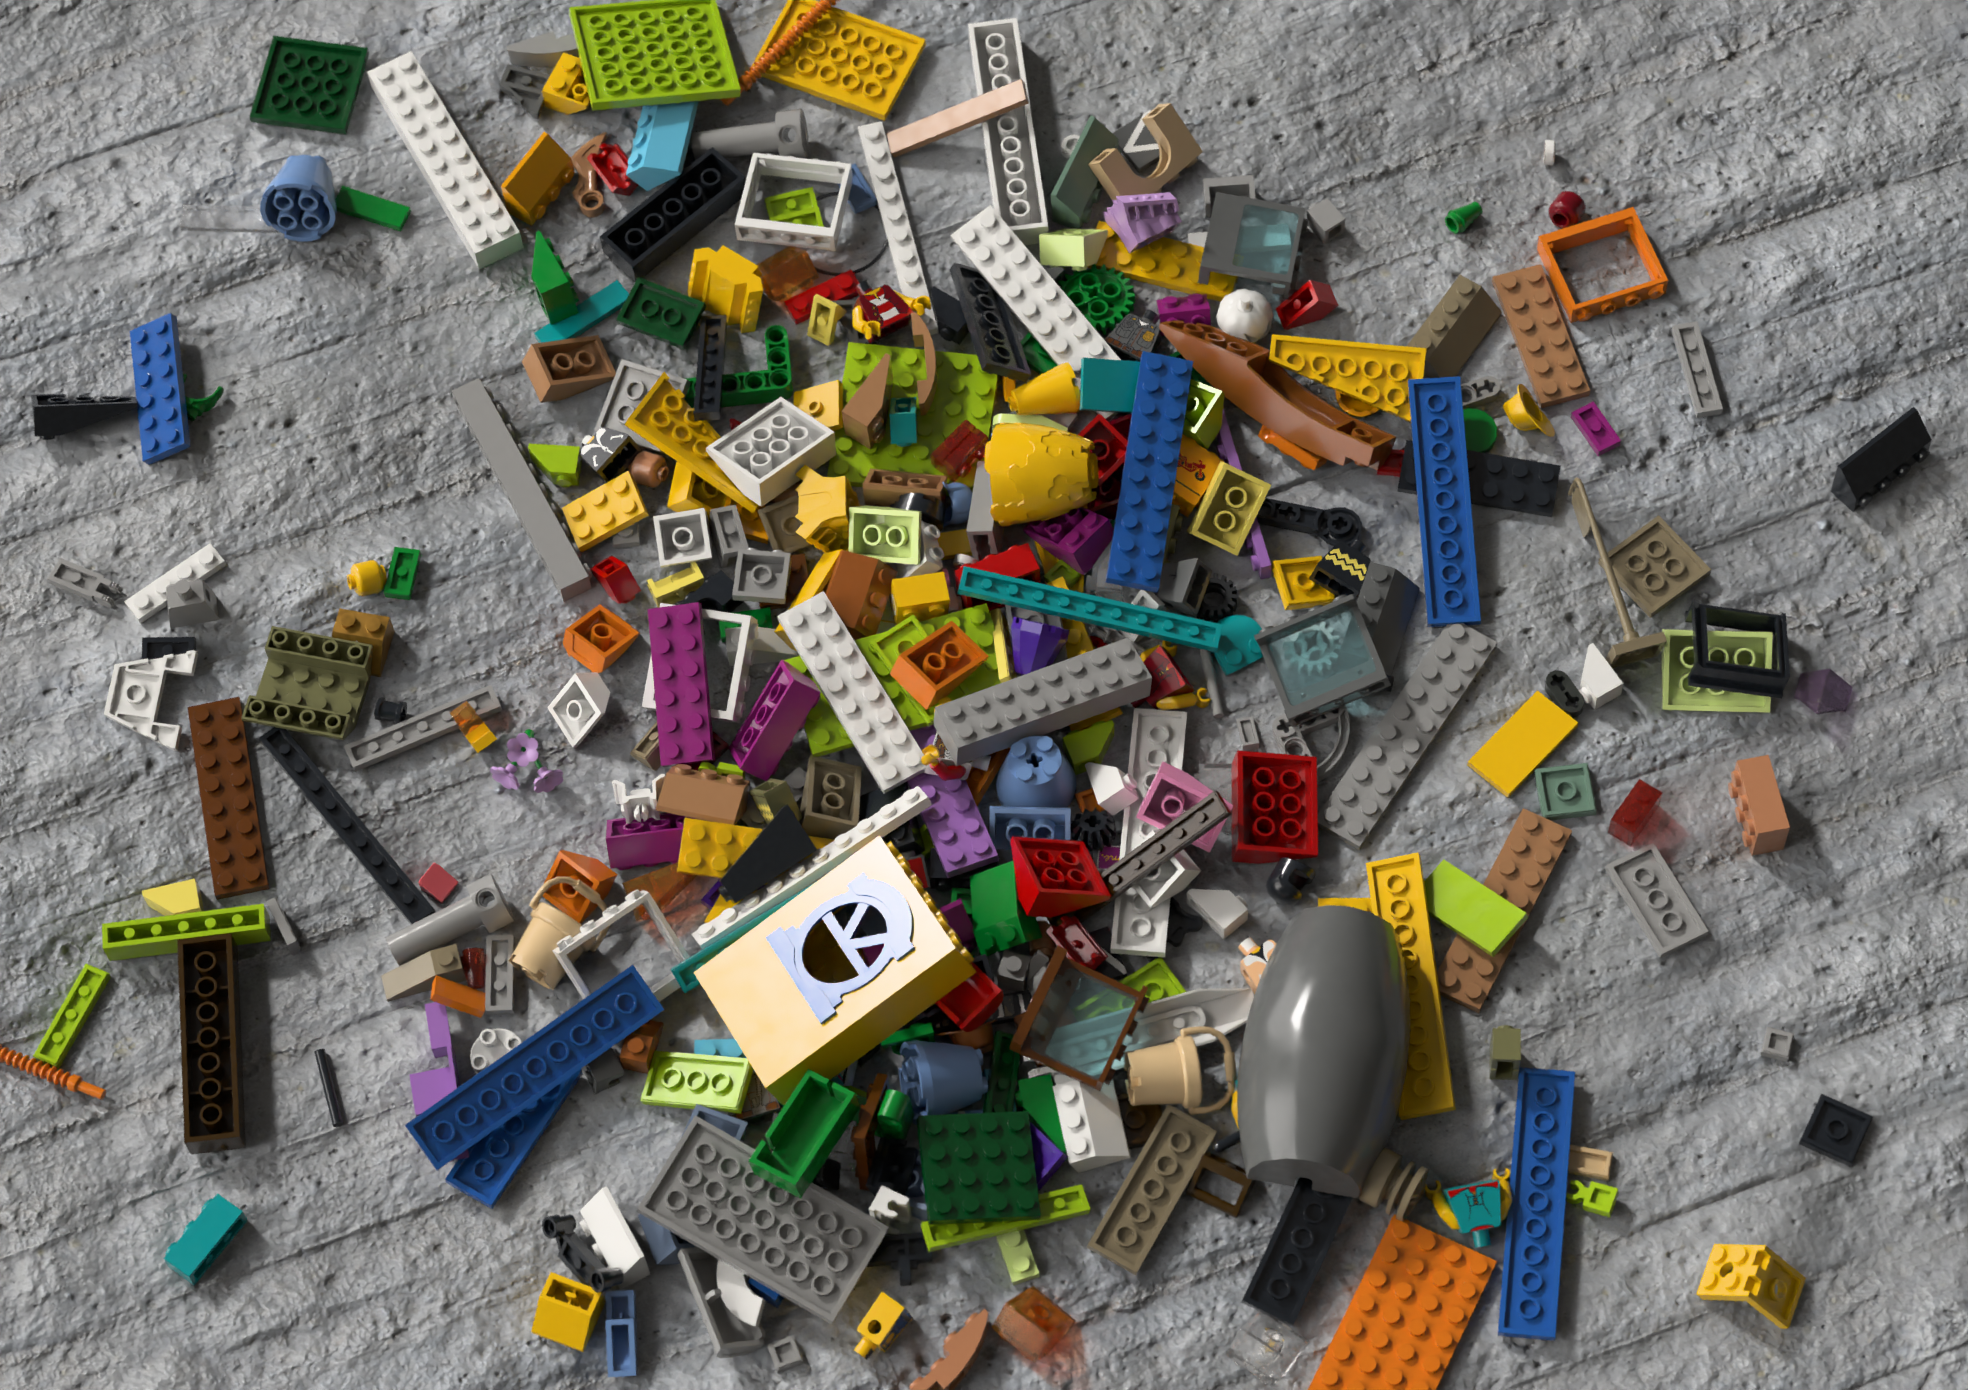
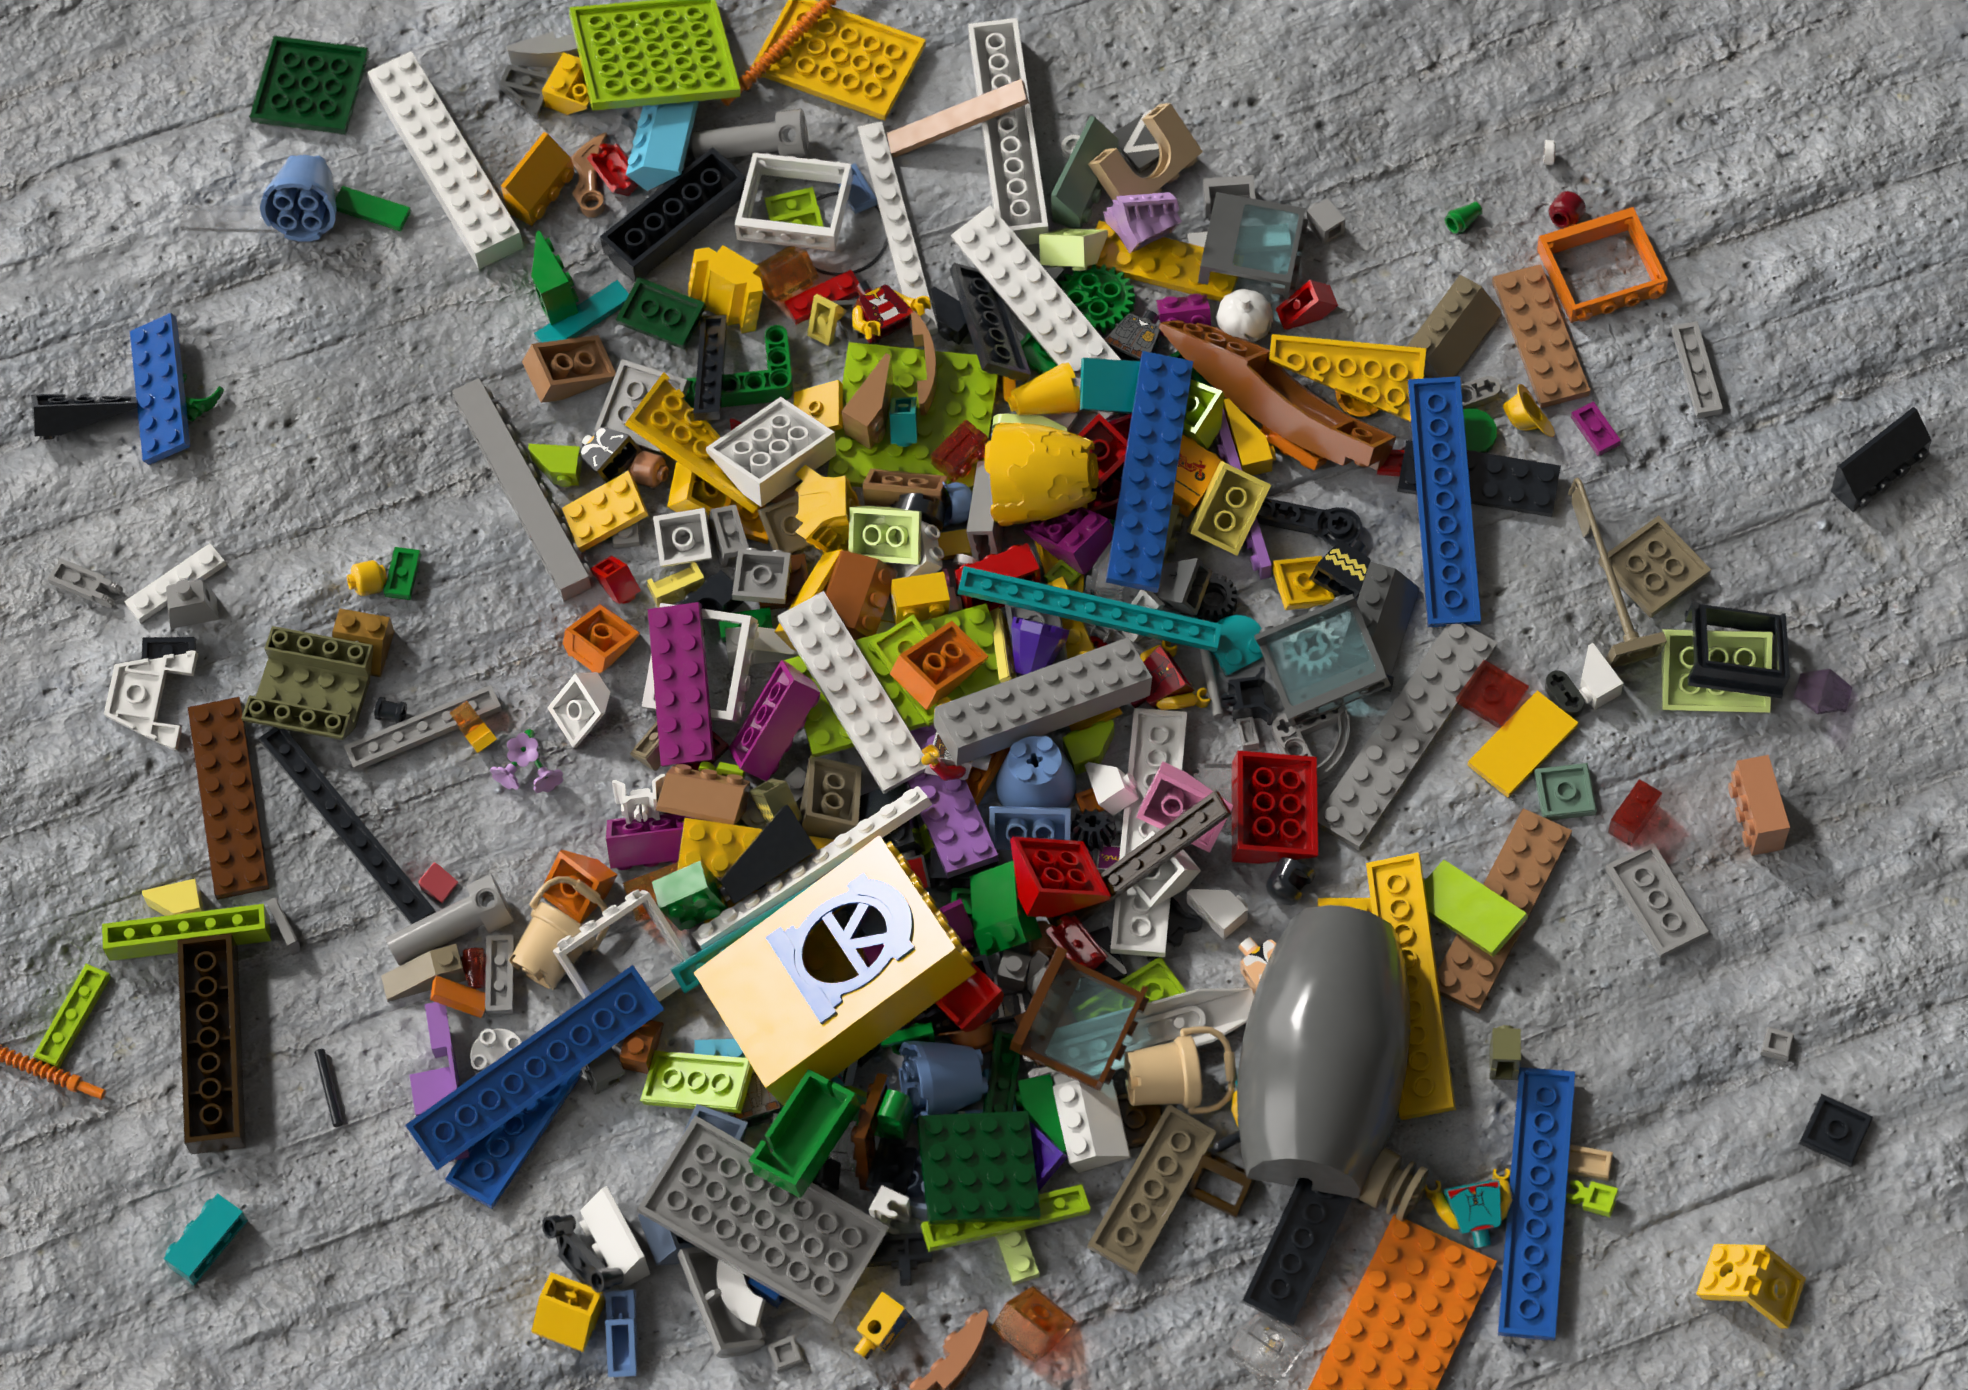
none -> green brick [652,861,728,931]
none -> black piece [1221,667,1273,725]
none -> yellow slope [1223,398,1276,476]
none -> clear red plate [1455,660,1529,729]

